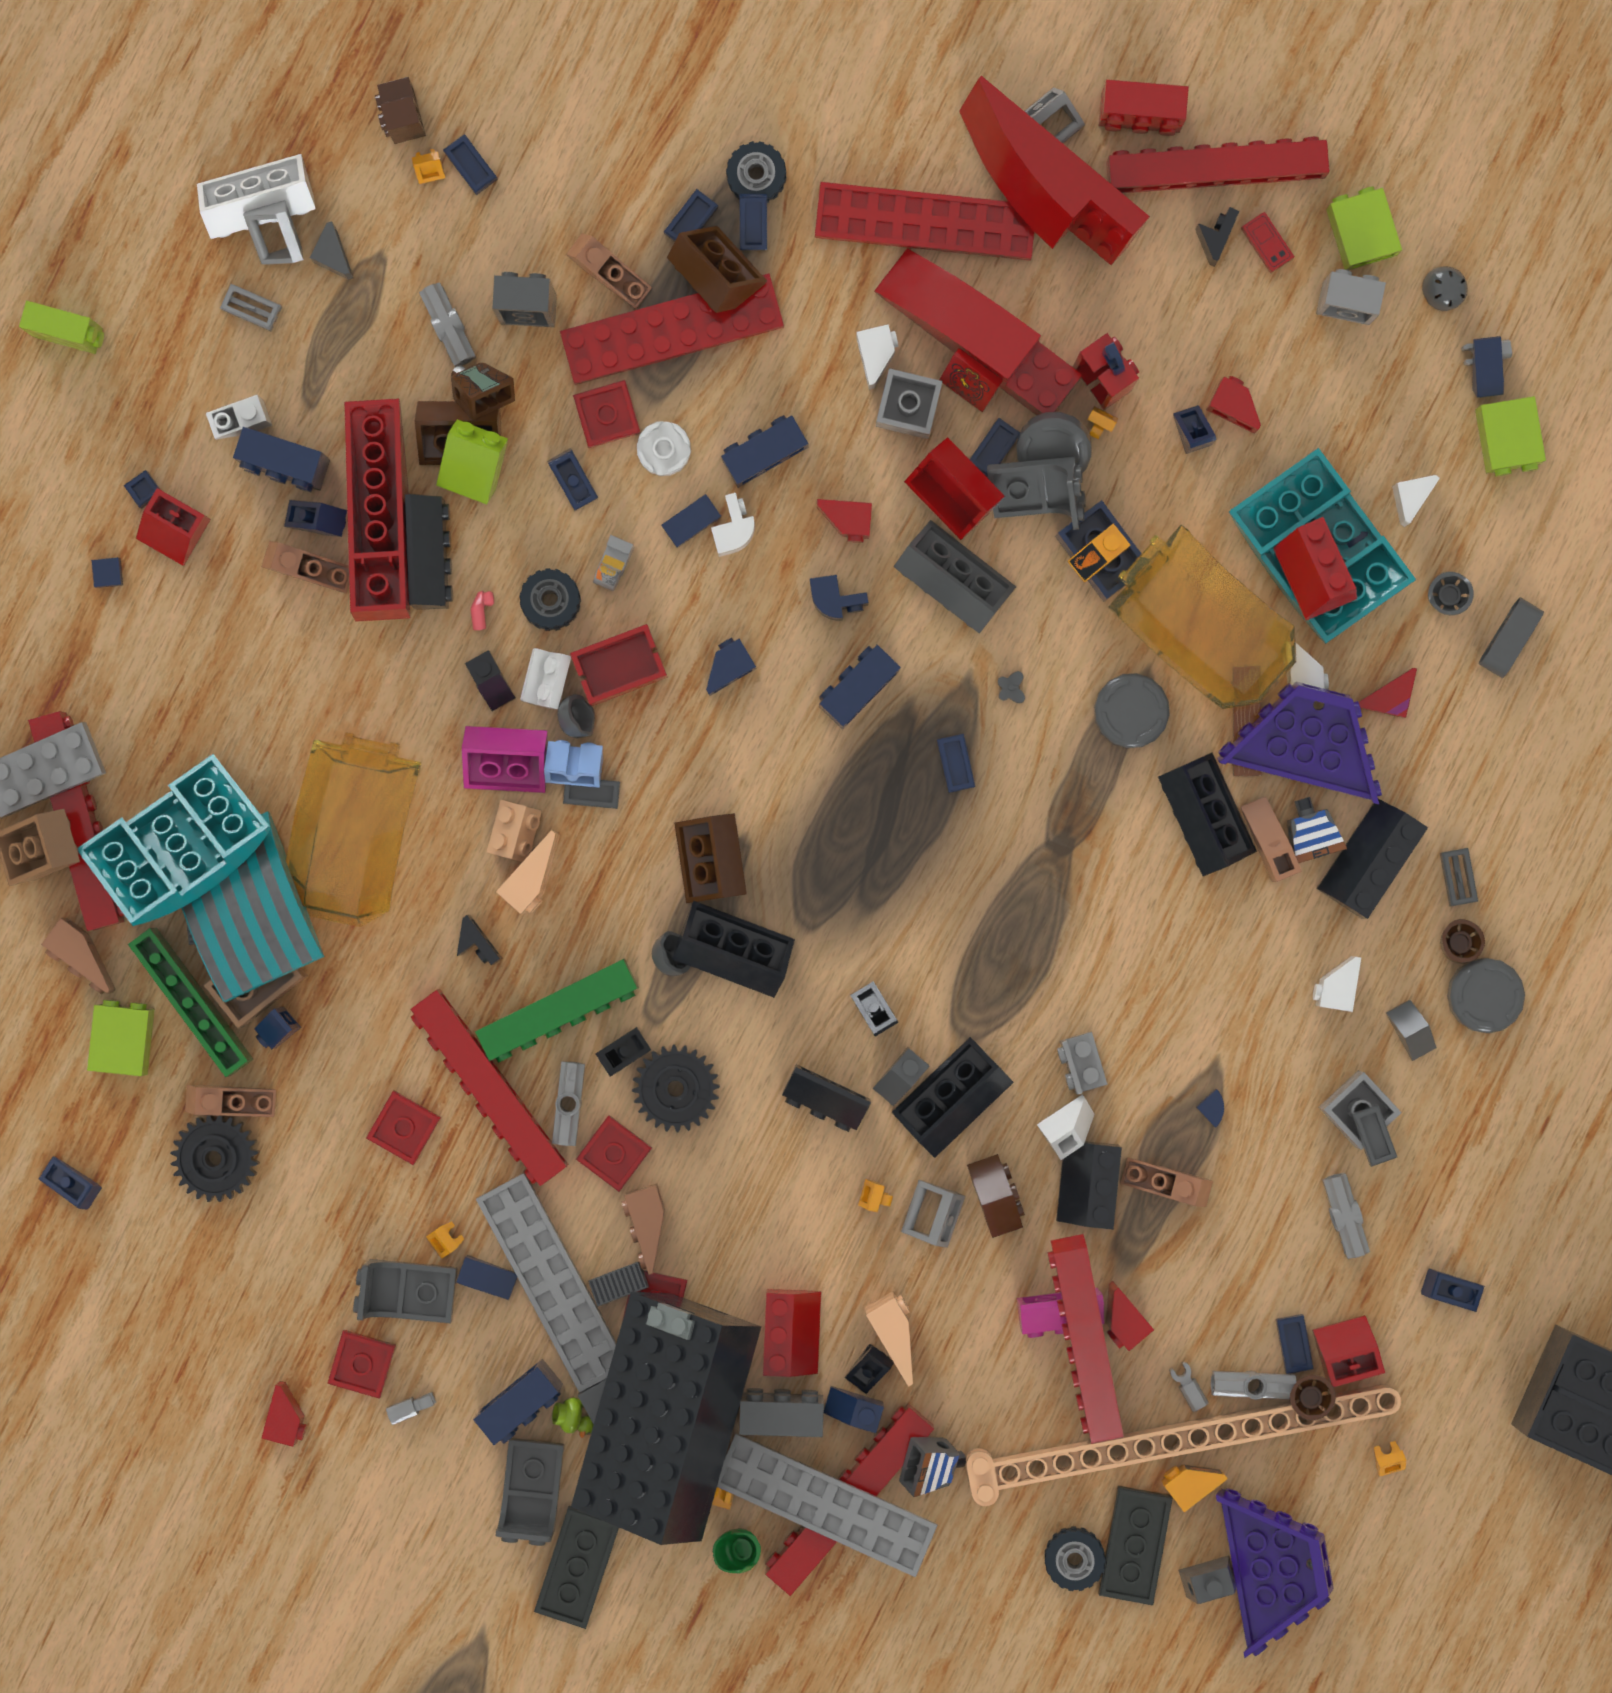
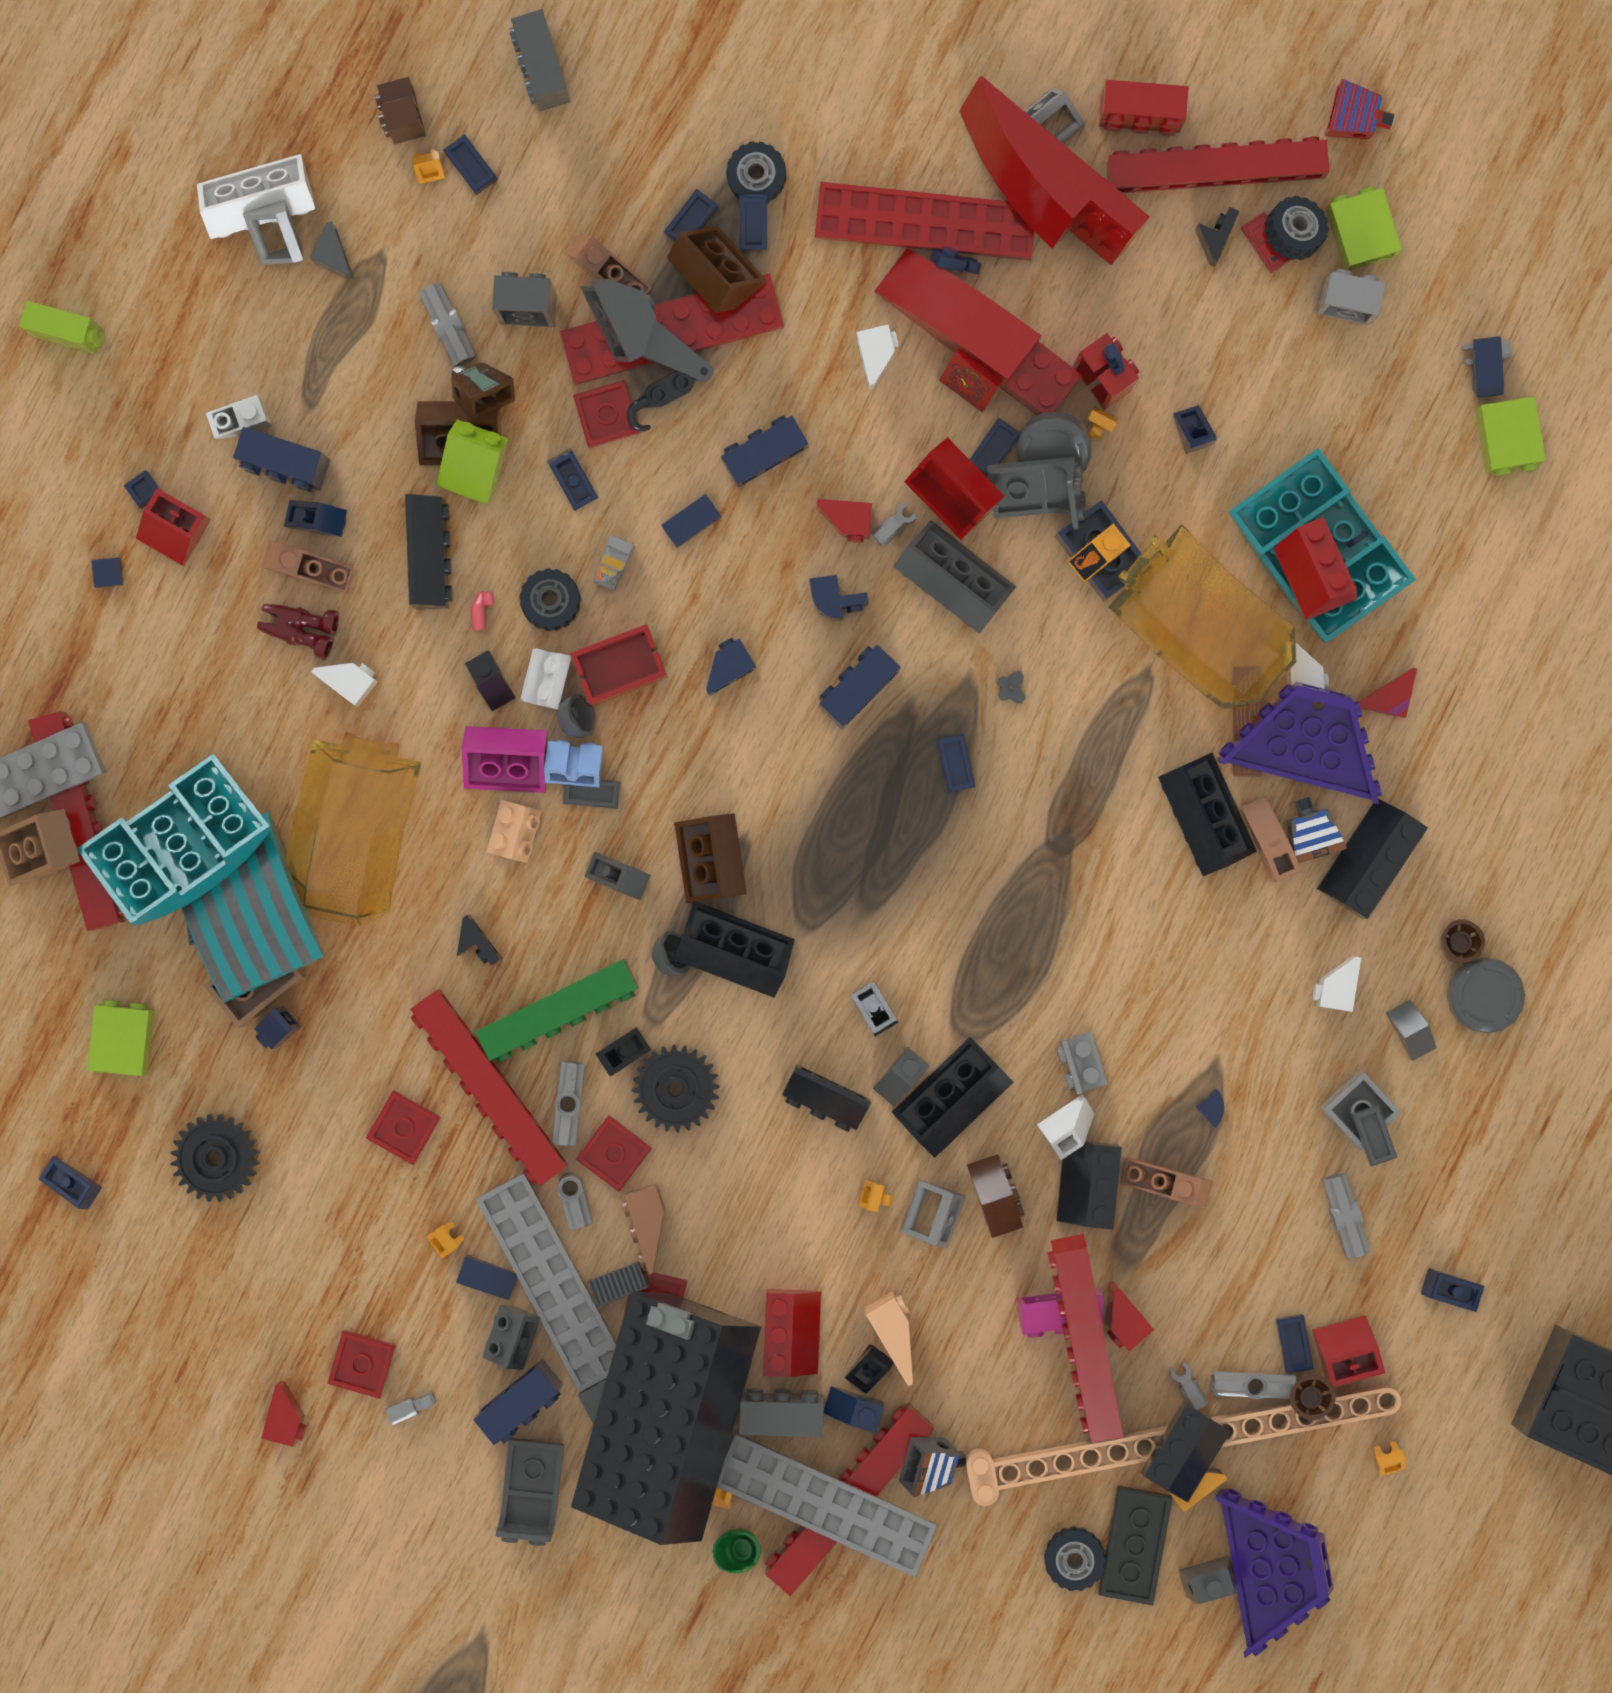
nougat slope [41,918,116,994] -> none
green brick [128,928,253,1077] -> none
nougat slope [185,1085,276,1117] -> none
light grey tile [220,284,282,332] -> none
red slope [344,398,411,622] -> none
dark grey bracket [353,1259,457,1324] -> none
light nougat slope [496,830,560,914] -> none
pearl dark grey tile [534,1506,619,1629] -> none
lime animal [552,1398,594,1438] -> none
white tile [637,421,691,476] -> none
white brick [711,493,755,557] -> none
light grey brick [876,368,943,439] -> none
dark grey piece [1094,673,1170,749] -> none
red slope [1206,376,1261,434] -> none
white slope [1392,475,1440,527] -> none
dark grey helmet [1422,266,1468,311] -> none
dark grey helmet [1428,572,1474,616] -> none
dark grey tile [1440,848,1478,906] -> none
dark grey beam [1478,597,1544,678] -> none
none -> dark red piece [257,604,339,661]
none -> white slope [311,663,378,707]
none -> dark grey brick [483,1305,540,1370]
none -> dark grey brick [508,9,570,112]
none -> light grey piece [558,1173,593,1230]
none -> dark grey slope [580,279,713,432]
none -> dark grey slope [584,852,651,900]
none -> light grey bar [871,502,917,547]
none -> dark blue plate [930,247,982,274]
none -> black slope [1140,1401,1231,1502]
none -> black wheel [1264,196,1329,260]
none -> red torso [1325,79,1394,140]

